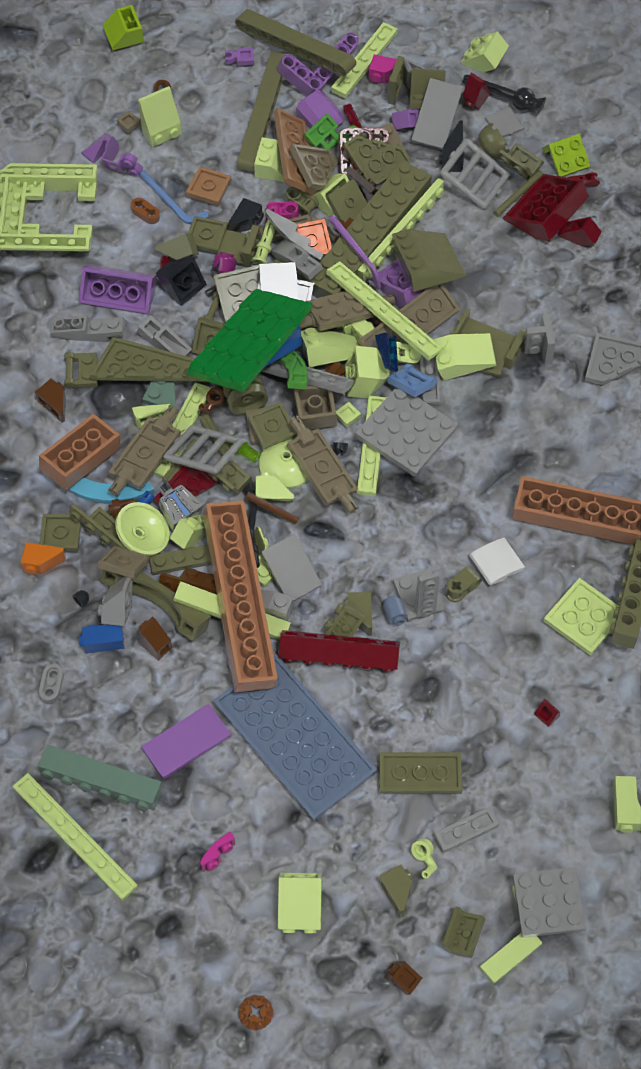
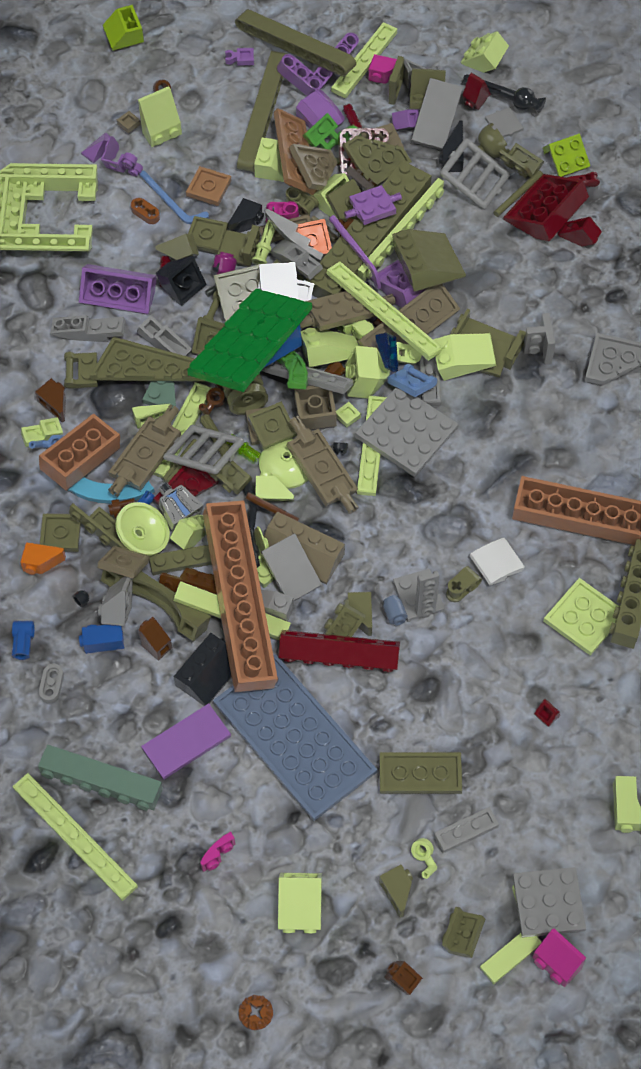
none -> blue piece [12,621,35,660]
none -> yellowish green slope [21,417,63,447]
none -> medium blue plate [29,434,64,449]
none -> black slope [173,632,232,706]
none -> dark tan slope [264,512,345,585]
none -> medium lavender plate [344,185,402,225]
none -> dark pink slope [533,928,586,987]

